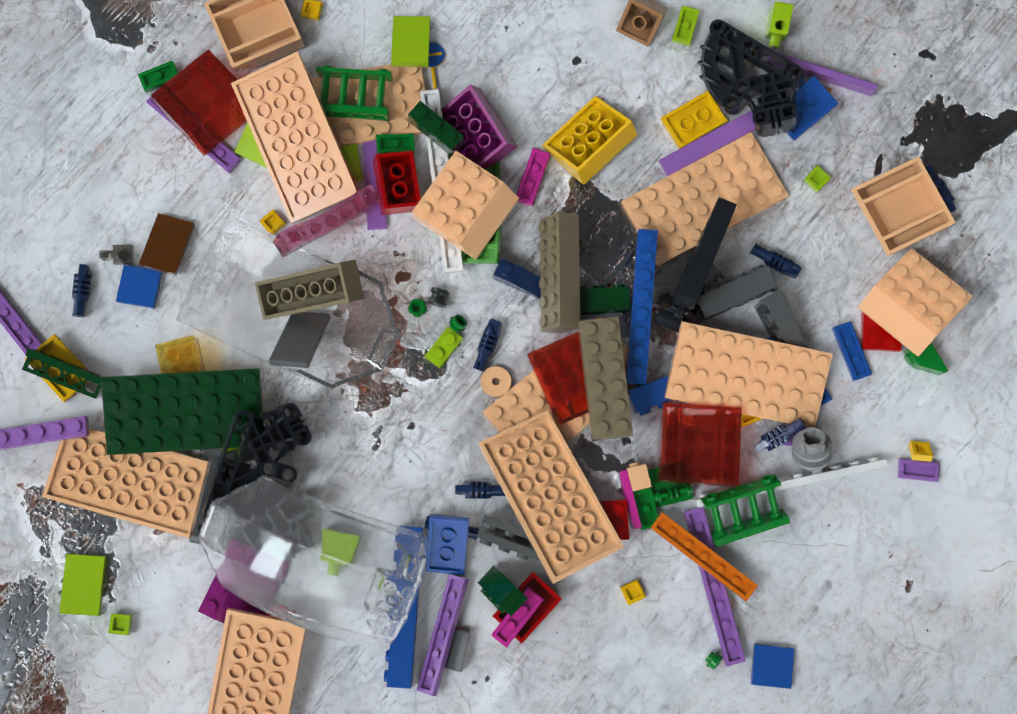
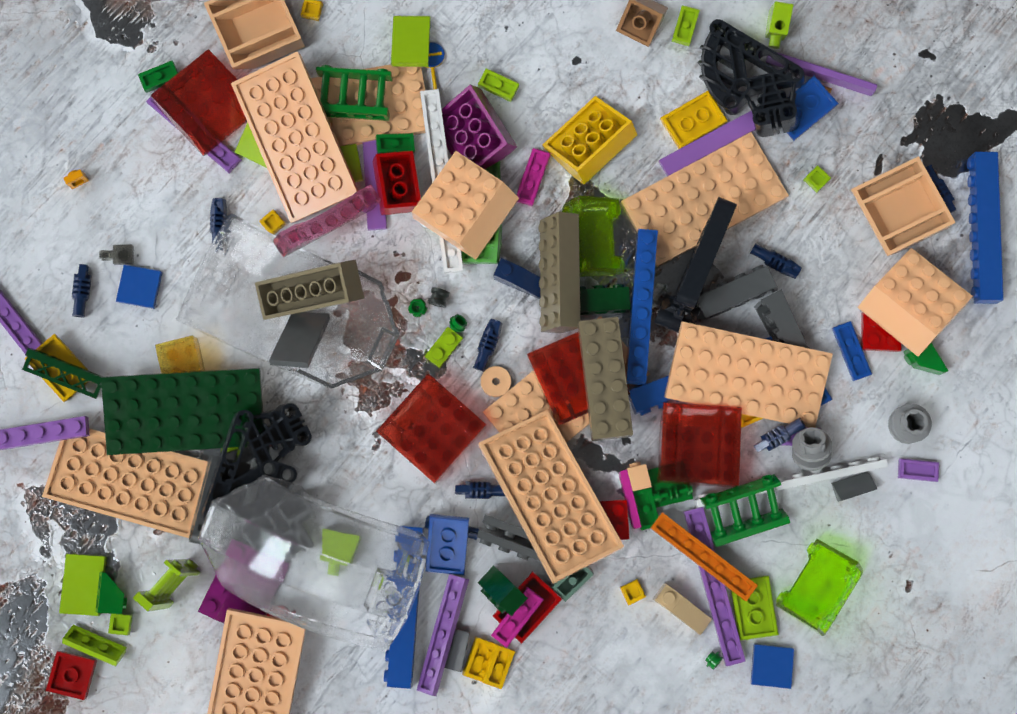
reddish brown tile [139,213,195,276] -> none
dark green brick [408,101,464,156] -> none
yellow plate [908,441,933,462] -> none
none -> red plate [46,651,97,700]
none -> lime plate [62,624,127,666]
none -> light orange plate [63,169,89,189]
none -> green slope [95,572,127,614]
none -> lime fence [133,559,200,612]
none -> dark blue hinge [209,198,227,251]
none -> clear red slope [376,373,487,484]
none -> yellow slope [462,636,515,689]
none -> lime plate [478,68,519,102]
none -> sand green slope [552,566,594,602]
none -> clear neon green windscreen [562,195,625,277]
none -> tan slope [653,584,712,635]
none -> lime tile [731,576,779,641]
none -> clear neon green windscreen [776,539,863,636]
none -> dark grey slope [831,471,877,502]
none -> light grey piece [888,404,932,444]
none -> blue brick [967,152,1003,304]

